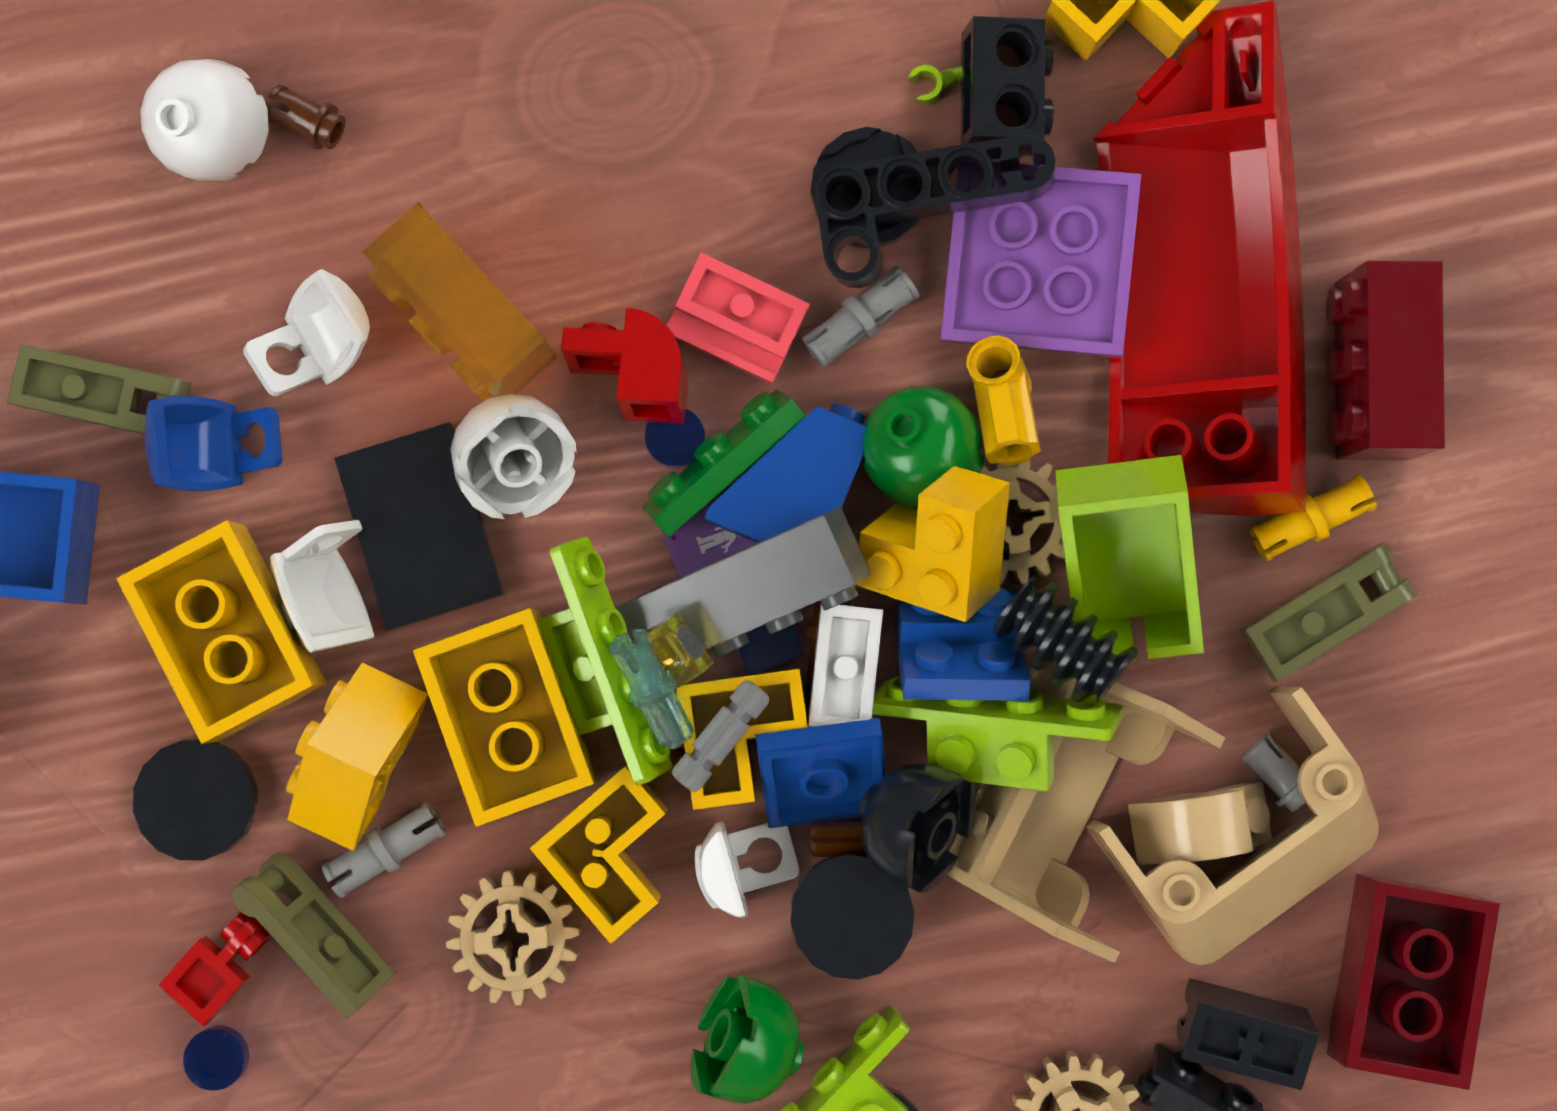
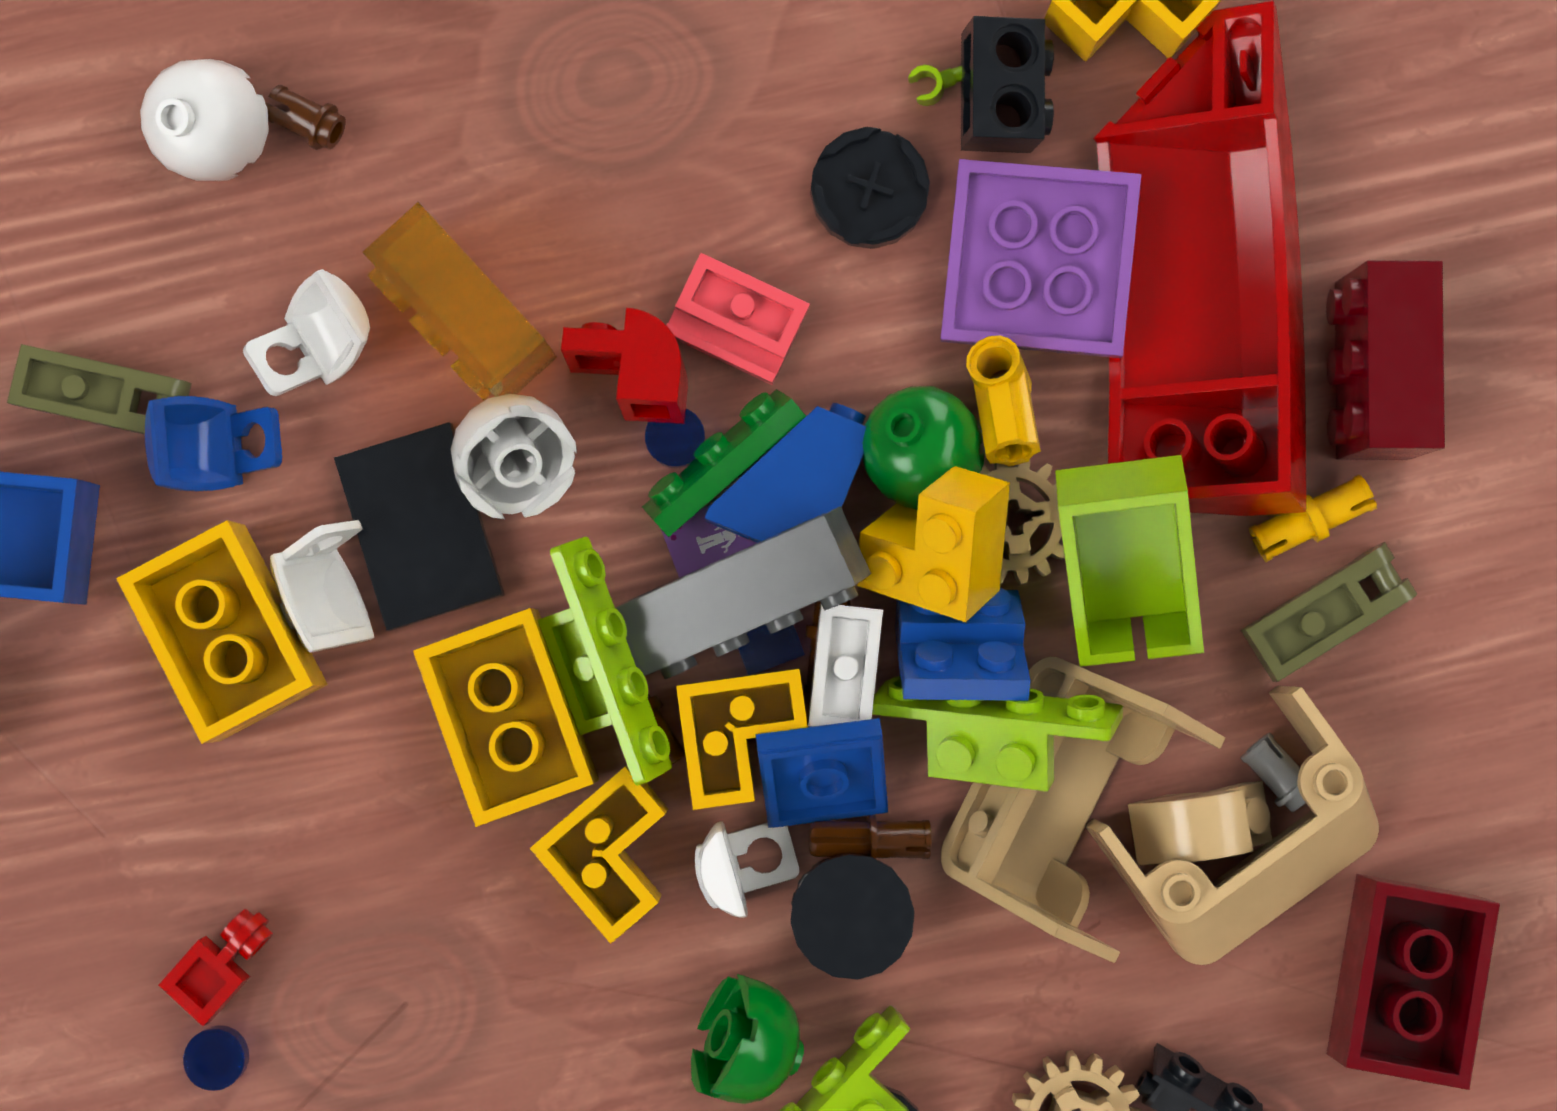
black tile [133,740,258,861] -> none
olive plate [232,852,395,1019] -> none
yellow brick [286,662,428,851] -> none
light grey pin [322,801,447,898] -> none
tan gear [446,869,582,1006] -> none
clear light blue axle [609,629,693,749] -> none
clear yellow plate [624,612,714,698] -> none
light grey axle [672,680,769,792] -> none
light grey pin [801,265,920,369] -> none
black beam [815,135,1056,288] -> none
black cylinder [859,763,977,893] -> none
black piece [992,574,1138,706] -> none
black hinge [1177,978,1320,1090] -> none

